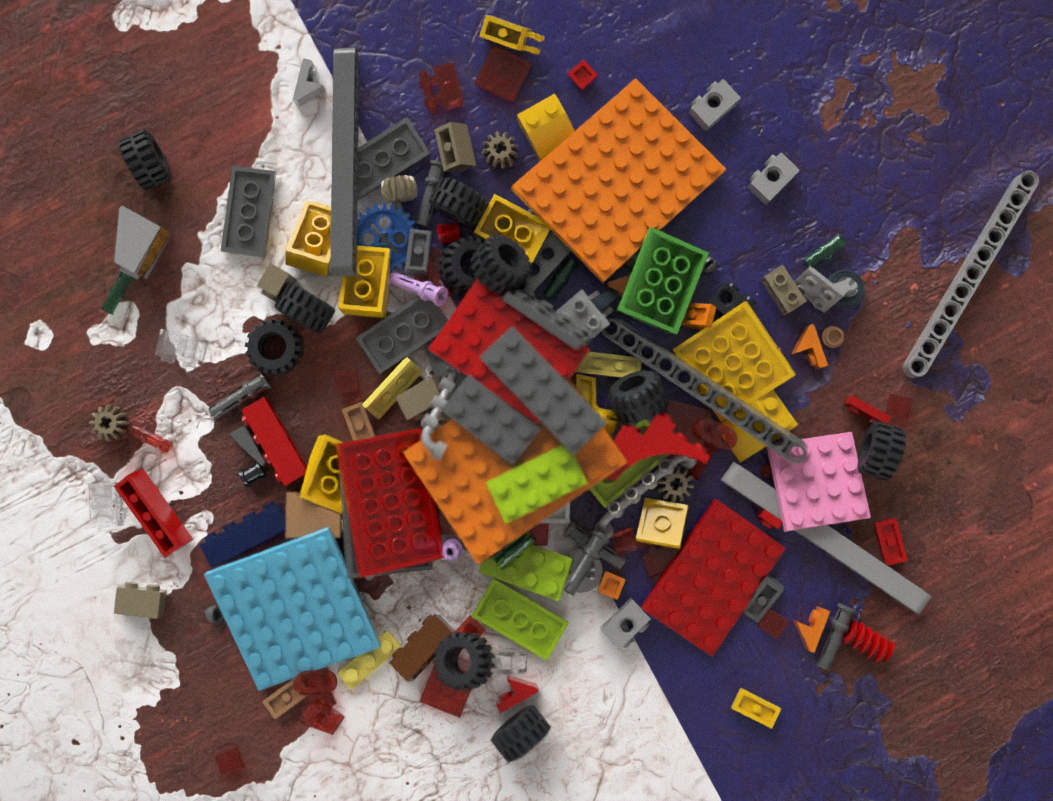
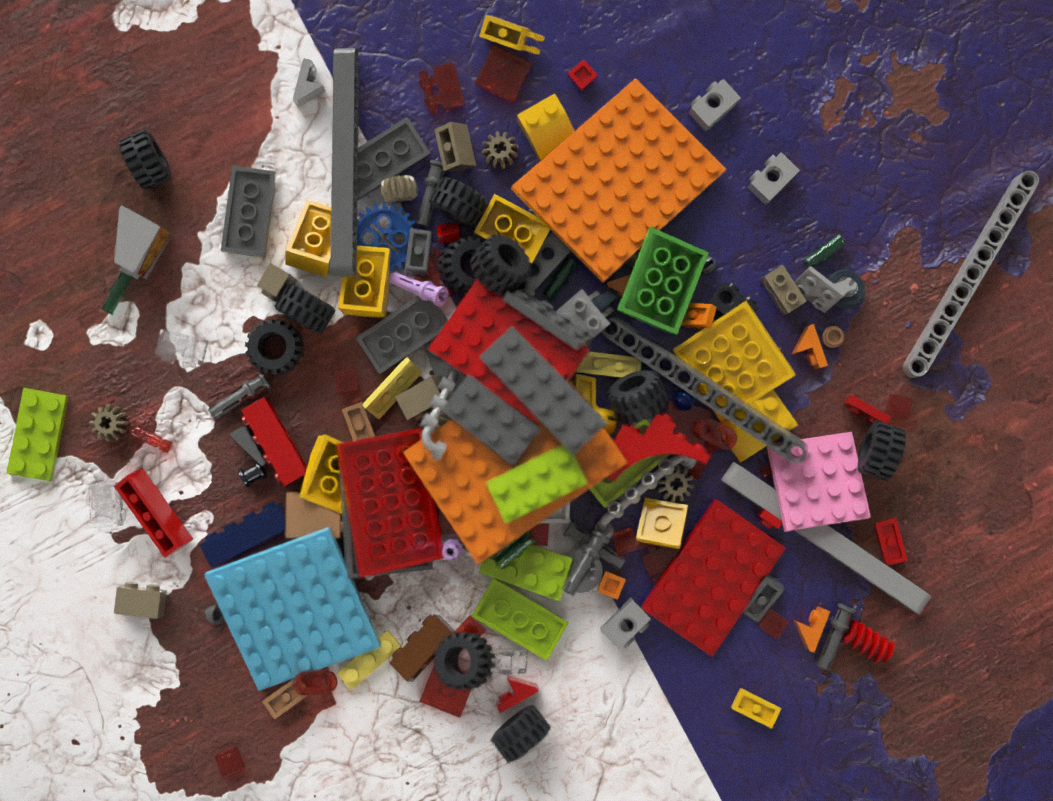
clear red slope [298,698,345,735] -> none
none -> lime plate [6,388,69,481]
none -> clear blue plate [673,390,694,411]

